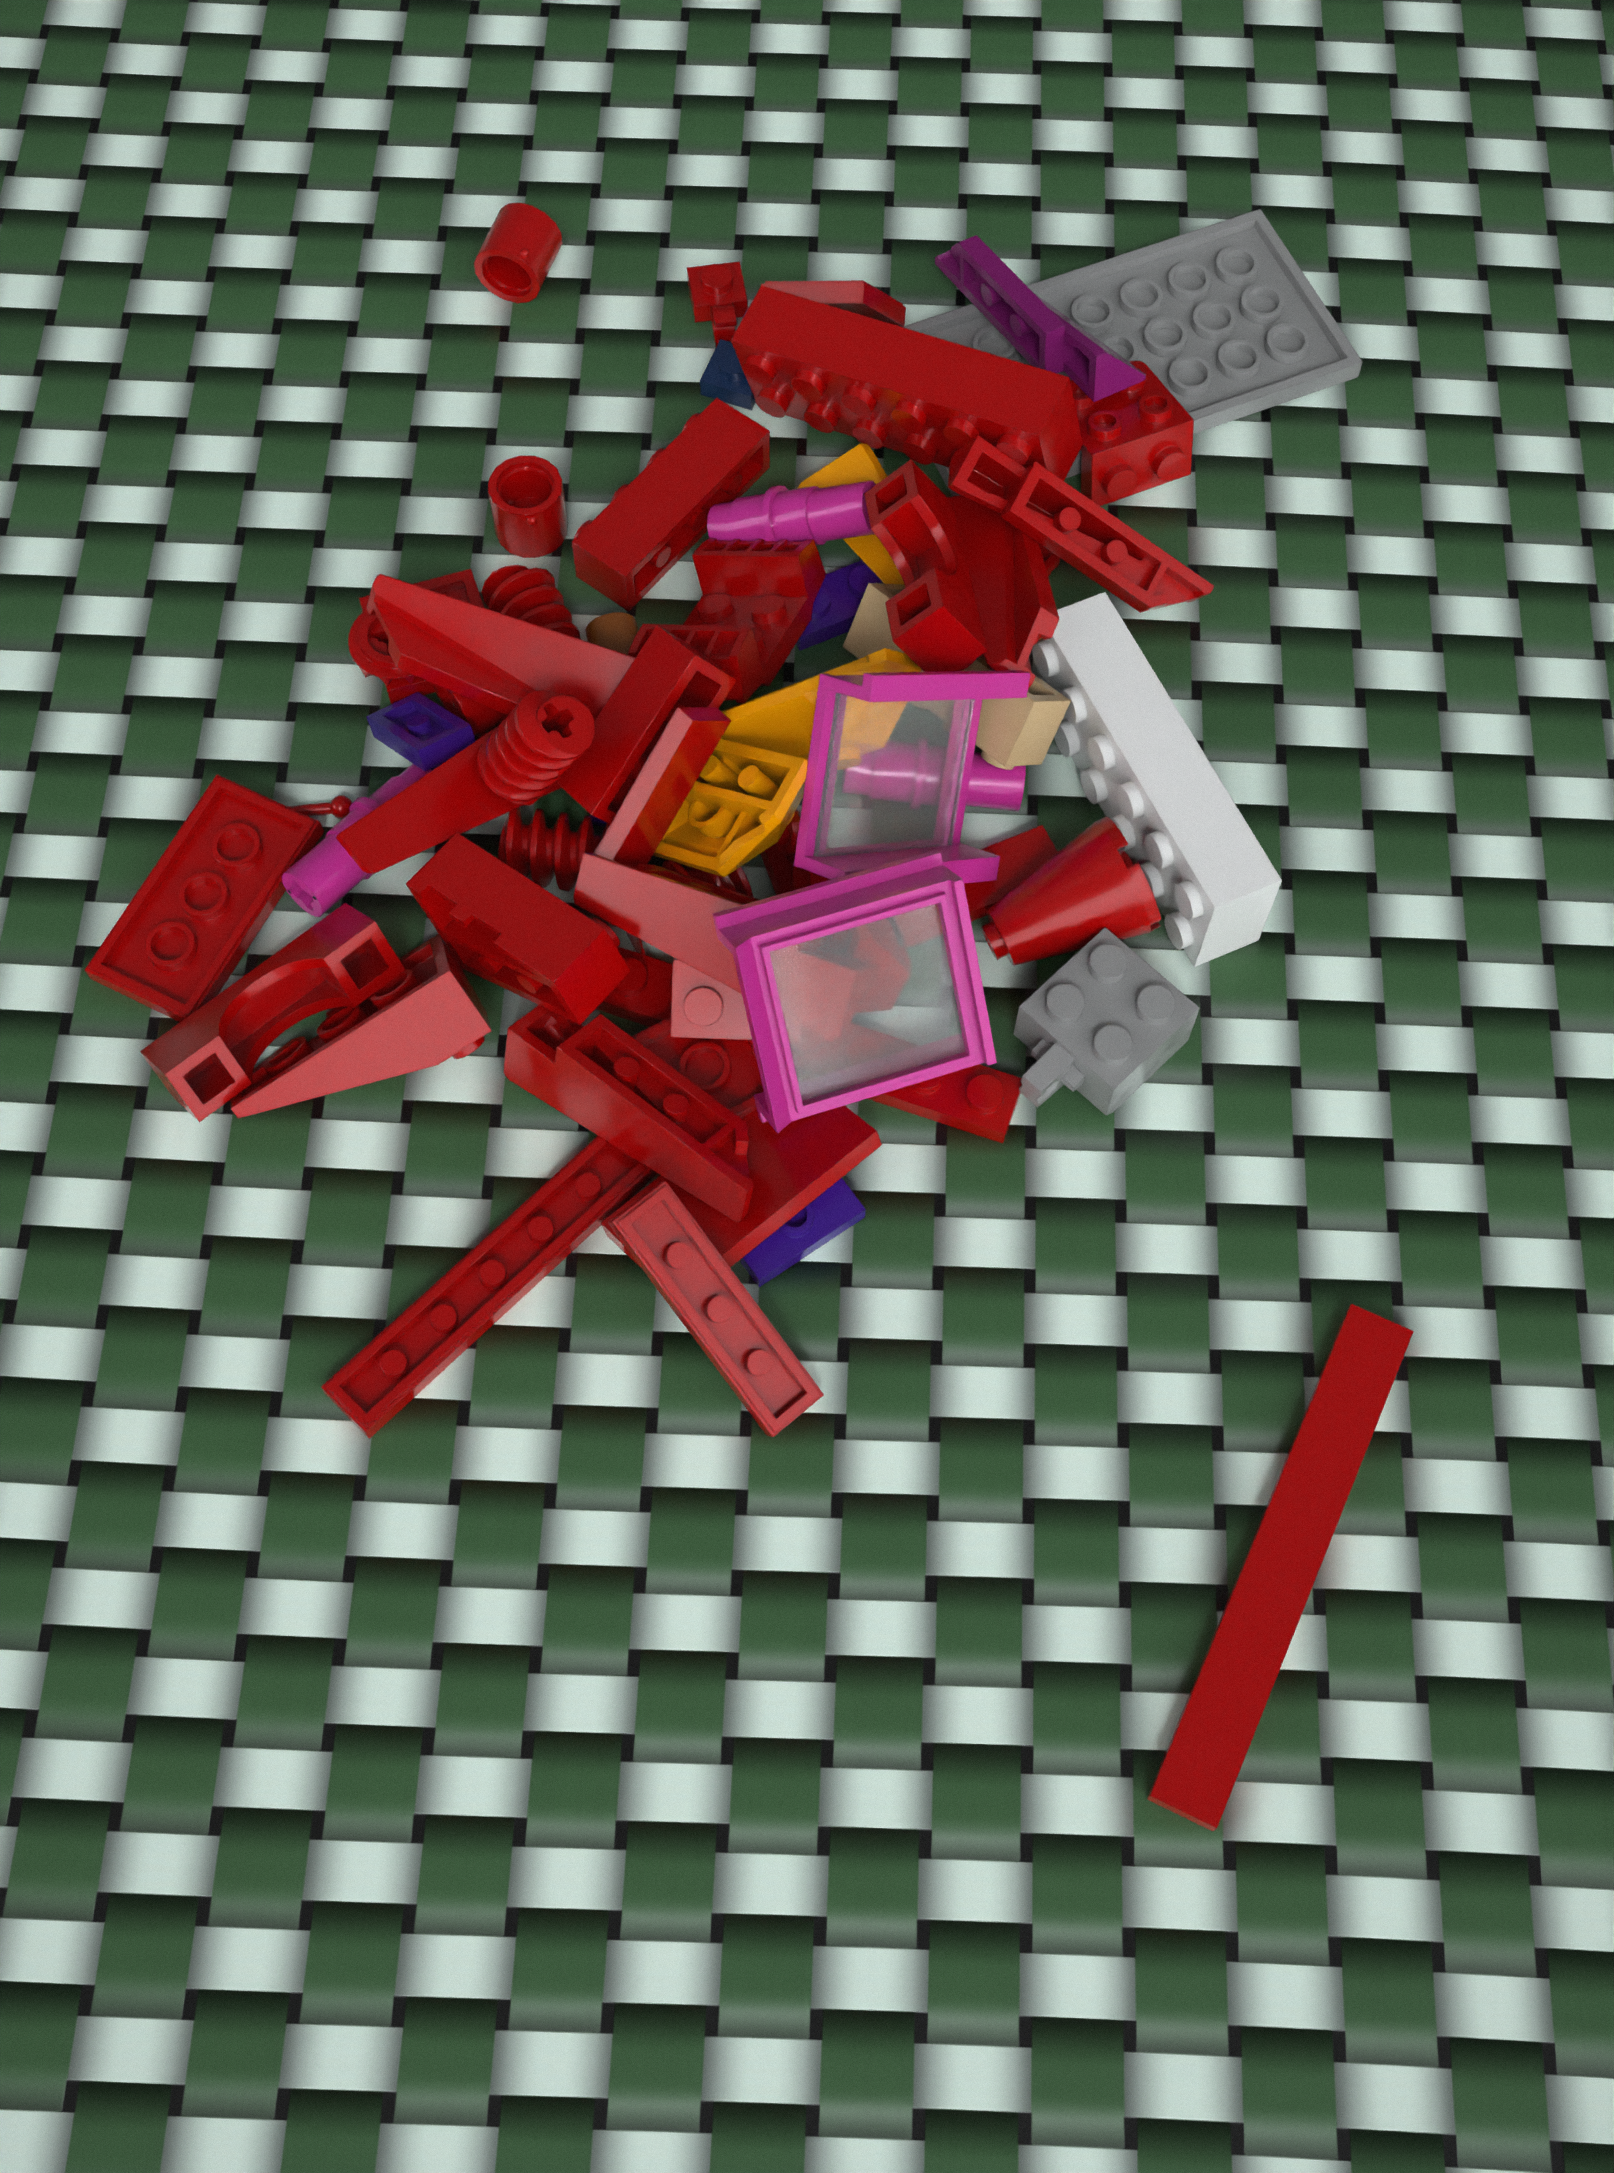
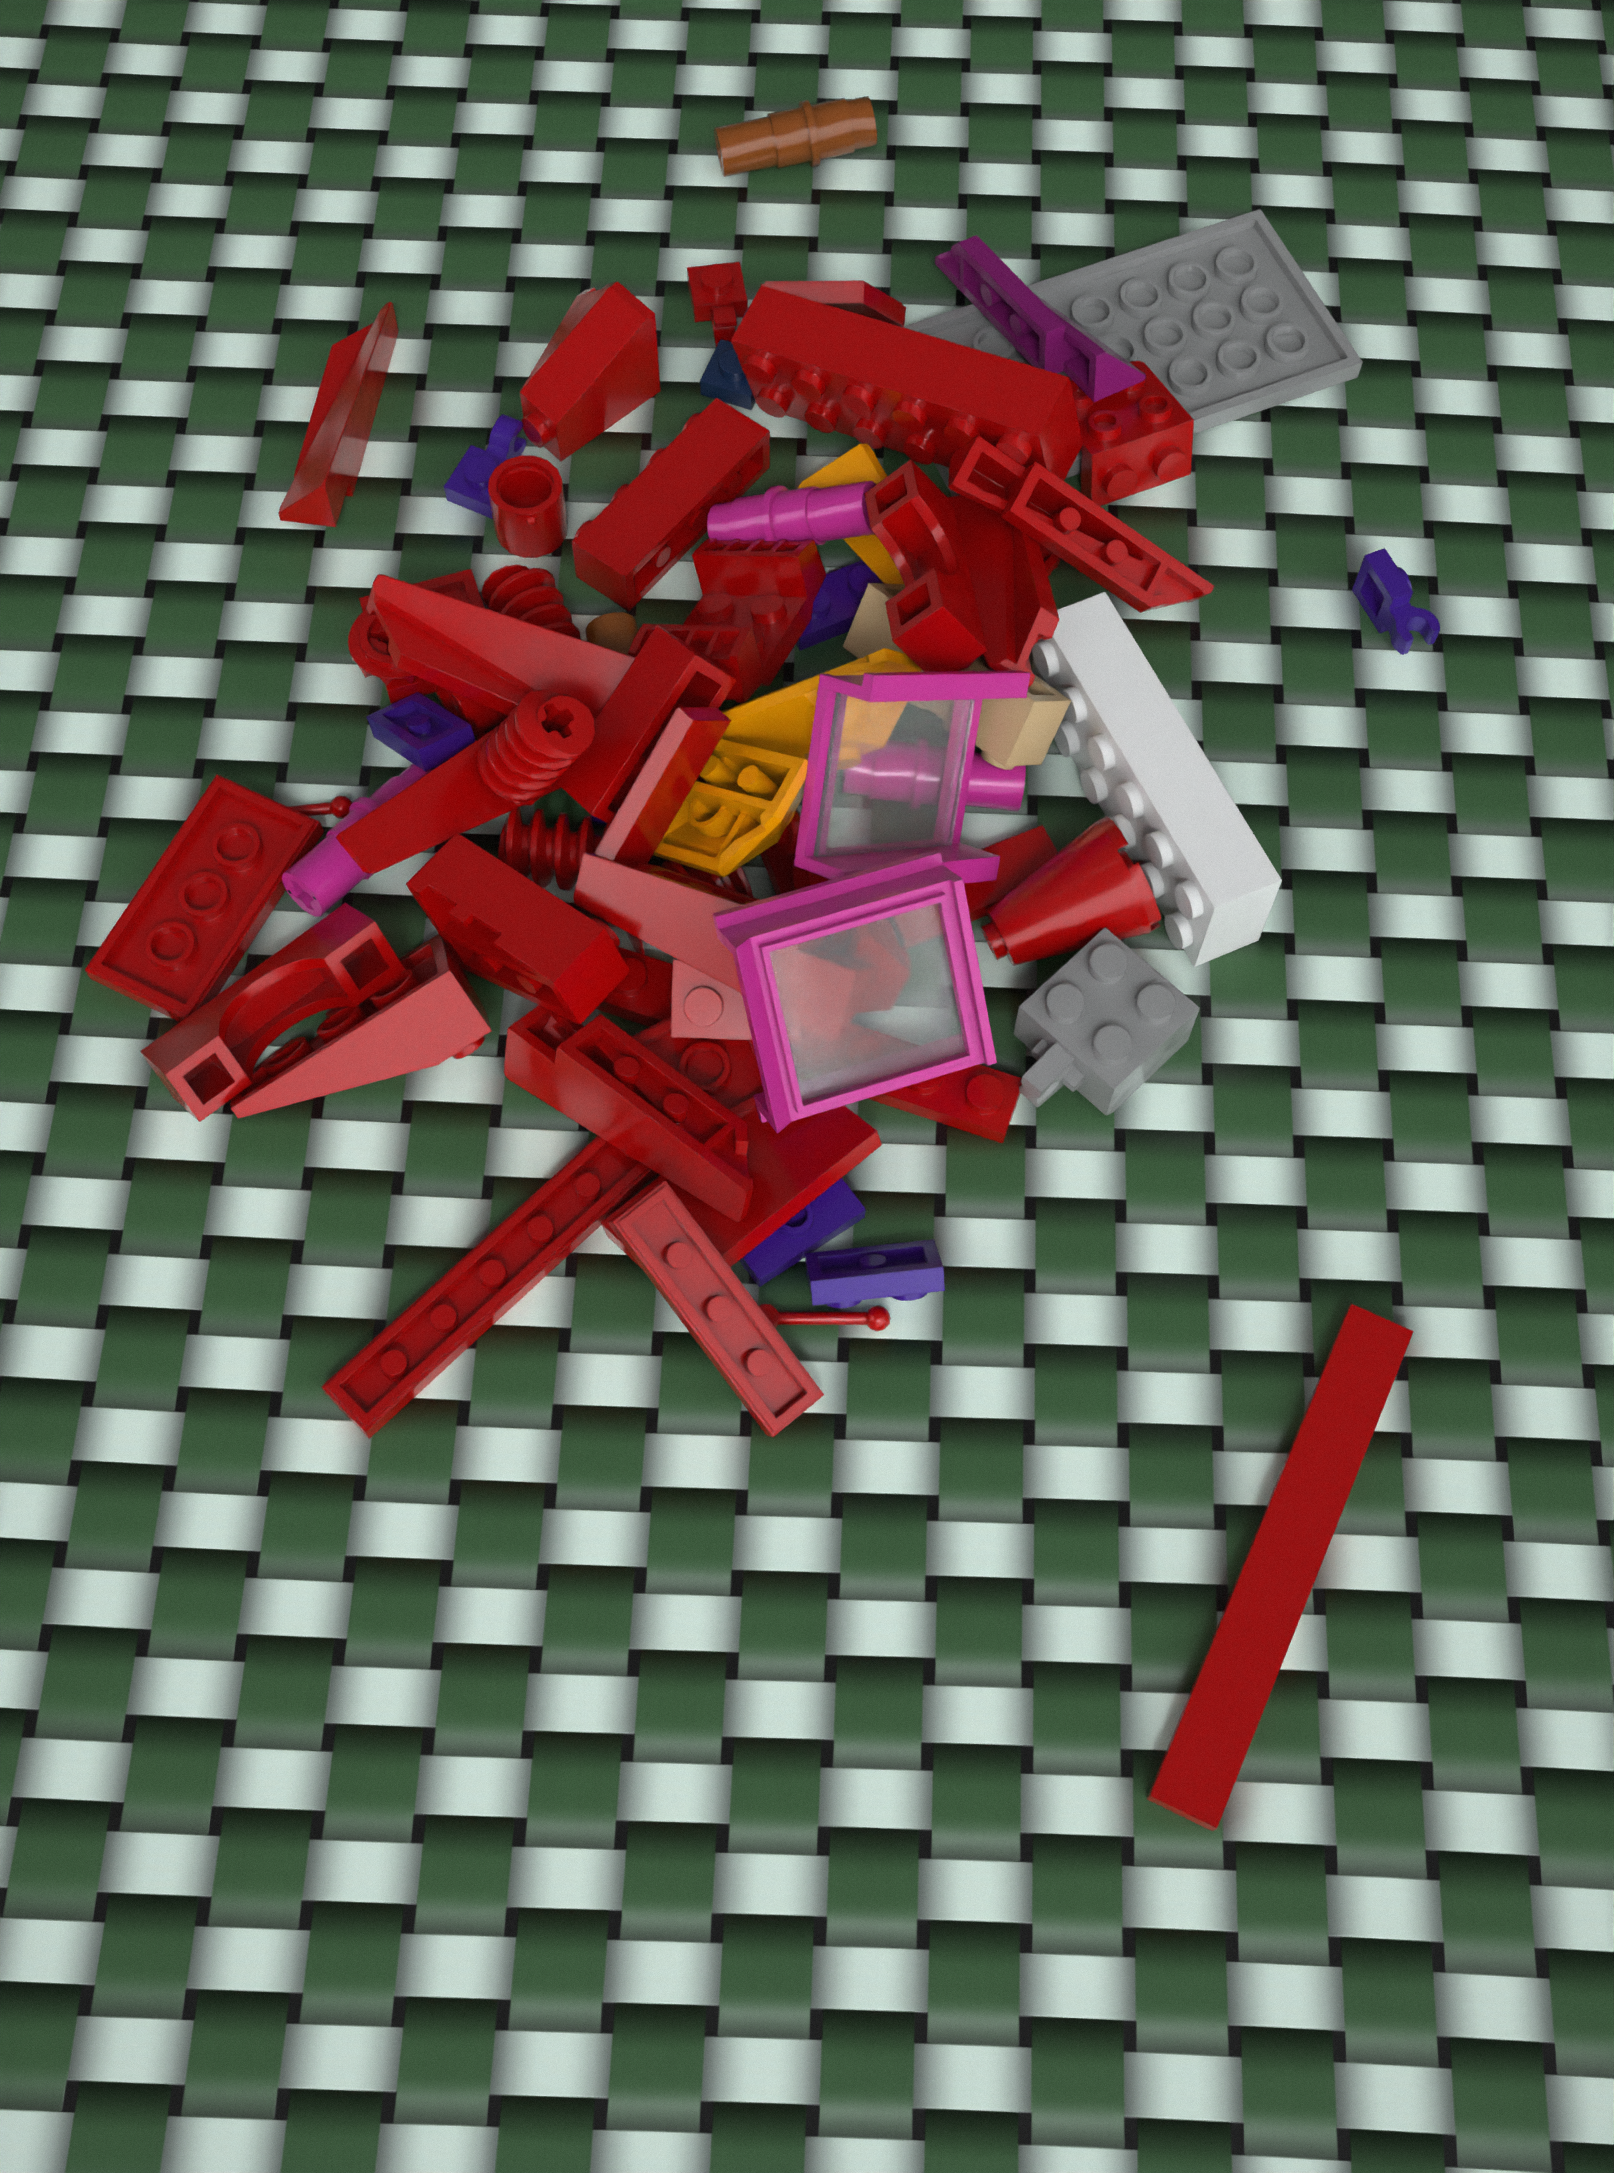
red piece [474,203,563,303] -> none
none -> red wedge [278,302,399,527]
none -> dark purple plate [444,414,527,519]
none -> red slope [520,281,661,462]
none -> dark orange piece [714,96,877,177]
none -> red hinge [759,1304,891,1332]
none -> dark purple plate [805,1239,945,1308]
none -> dark purple plate [1352,548,1440,655]

